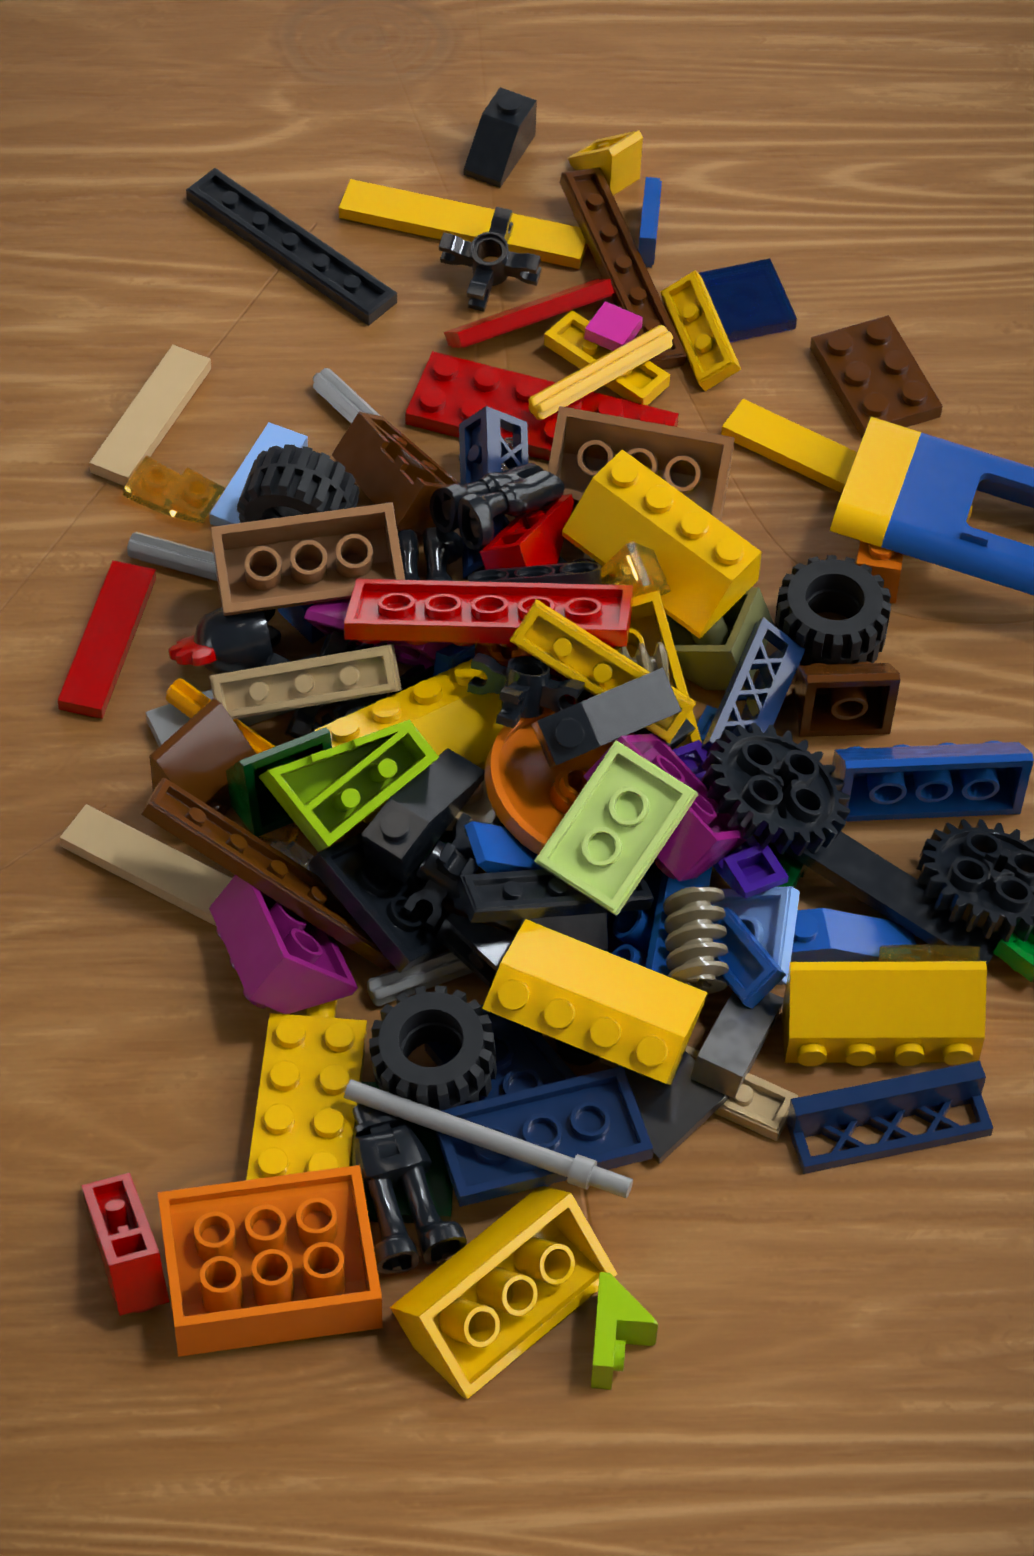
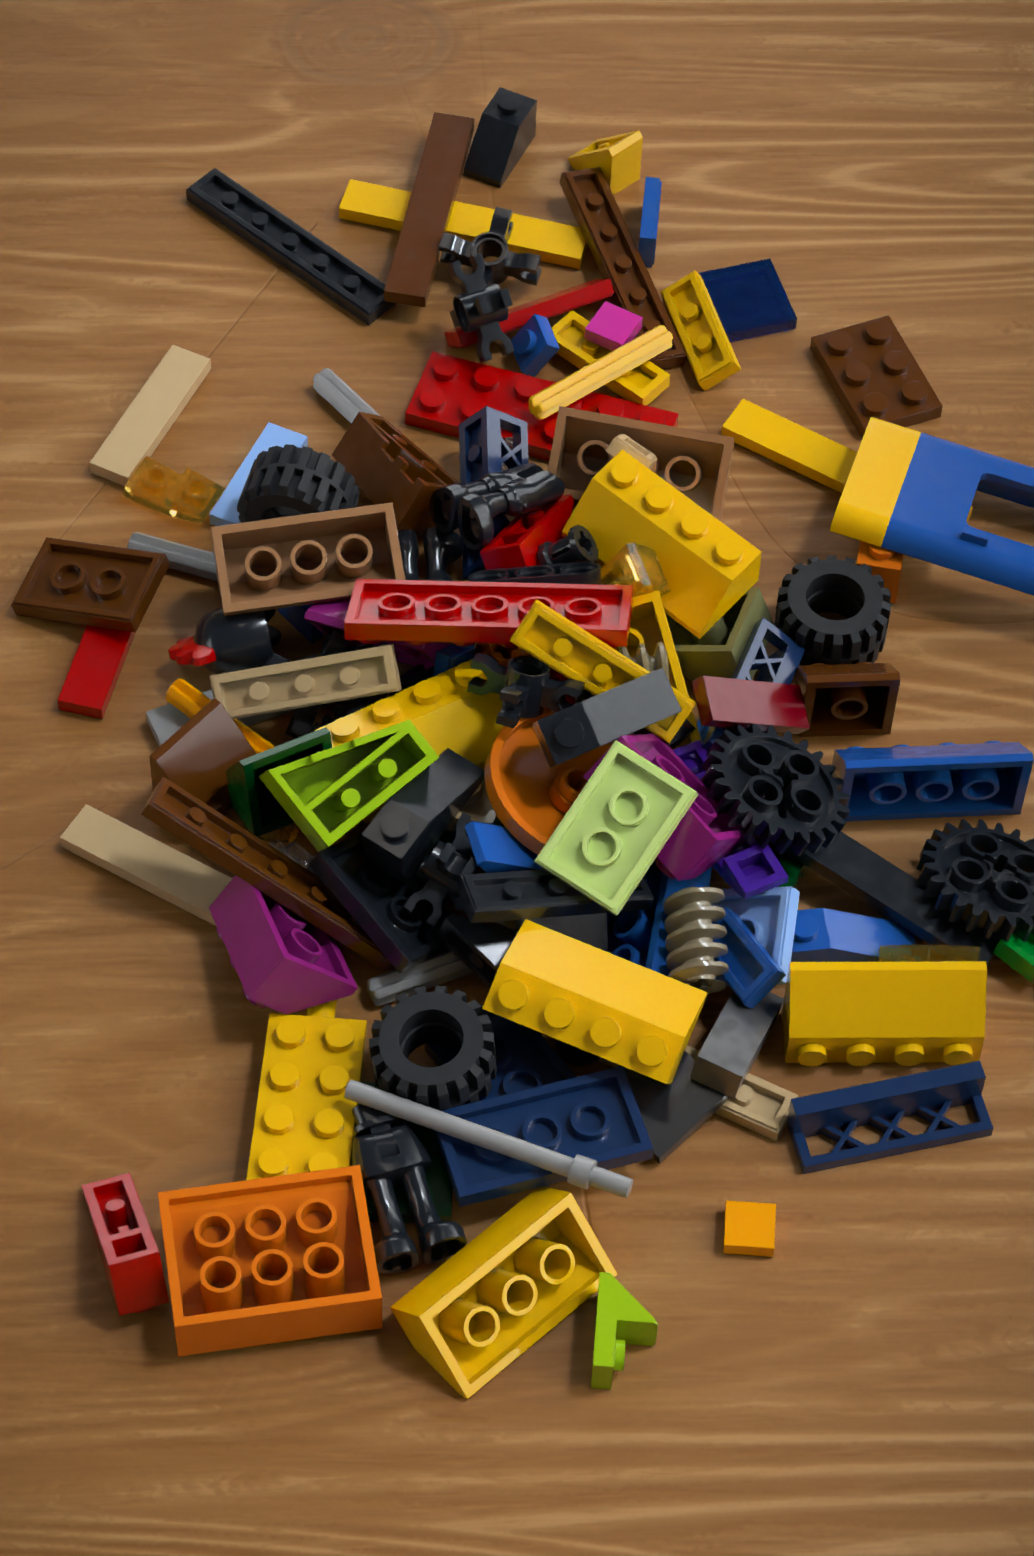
none -> reddish brown tile [11,537,170,633]
none -> reddish brown tile [384,112,475,307]
none -> black pin [447,253,515,363]
none -> blue plate [511,314,560,377]
none -> black bush [538,525,598,565]
none -> tan tile [606,434,657,470]
none -> tile [692,676,810,734]
none -> light orange tile [723,1200,776,1257]

